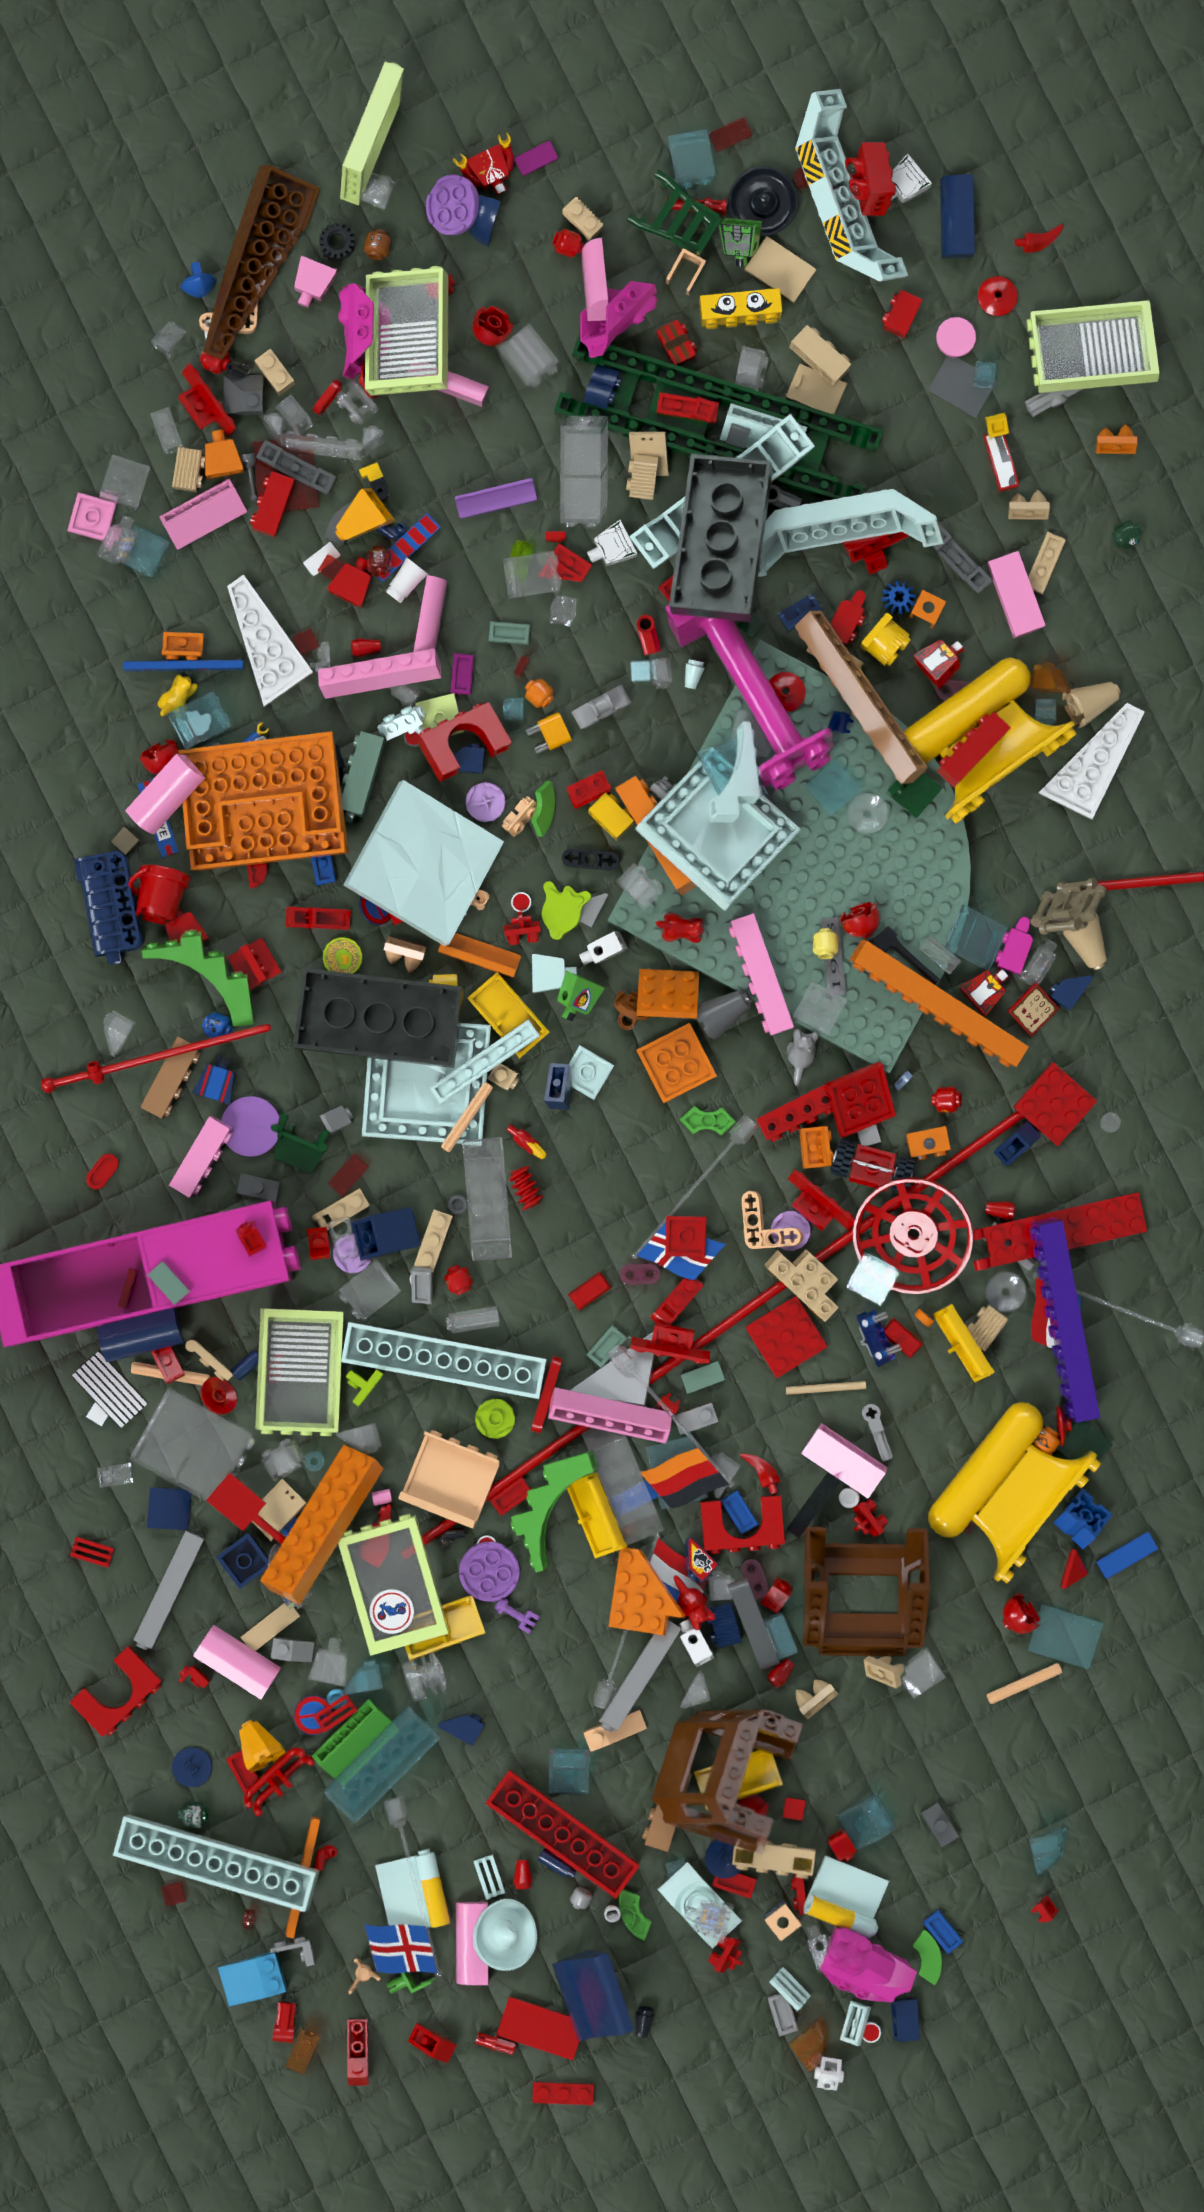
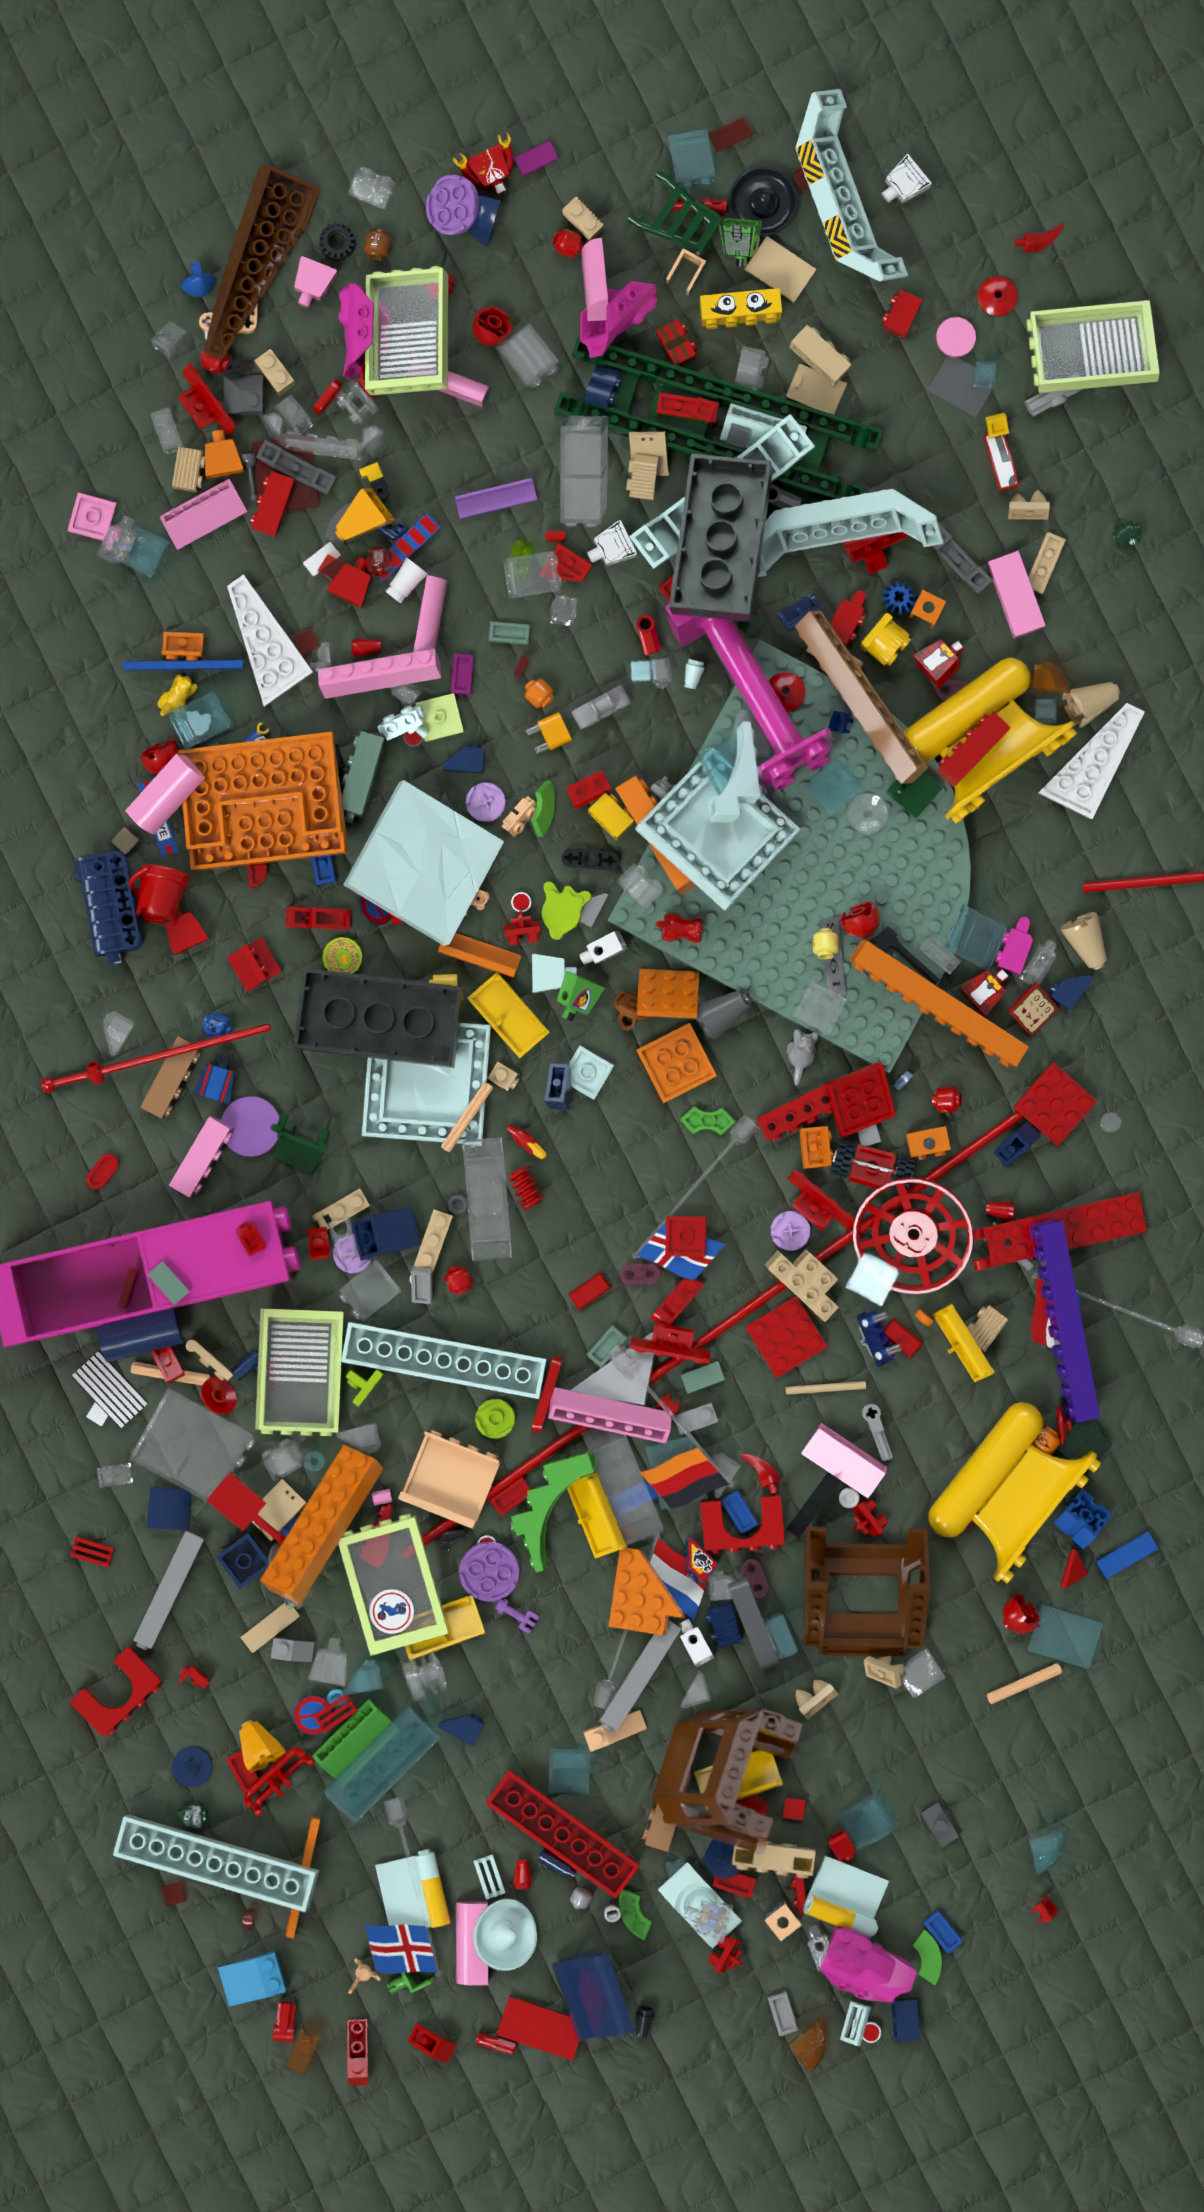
clear brick [99,454,150,509] -> none
bright green arch [142,929,254,1027] -> none
bright pink brick [194,1625,281,1699] -> none
dark grey tile [237,1174,280,1202] -> none
light grey bracket [270,1936,315,1966] -> none
red arm [314,1845,337,1871] -> none
light grey slope [320,1105,354,1135] -> none
clear red tile [328,1154,369,1197] -> none
yellowish green window [340,62,404,205] -> none
light nougat tile [384,936,427,973] -> none
arch [417,702,512,782] -> none
light aqua tile [429,1020,540,1104] -> none
clear brick [446,1306,500,1334] -> none
clear light blue brick [503,697,524,720] -> none
red plate [533,2081,594,2105] -> none
red animal [673,1575,716,1630] -> none
bright pink brick [728,913,794,1036] -> none
light nougat beam [742,1191,803,1249] -> none
red bracket [761,1578,793,1614] -> none
red cone [767,1658,795,1689] -> none
light aqua tile [769,1967,811,2011] -> none
white brick [814,2057,844,2091] -> none
red piece [845,142,896,216] -> none
dark blue brick [940,174,975,258] -> none
clear dish [986,1272,1026,1312] -> none
dark tan brick [1030,878,1106,935] -> none
orange tile [1095,424,1137,454] -> none

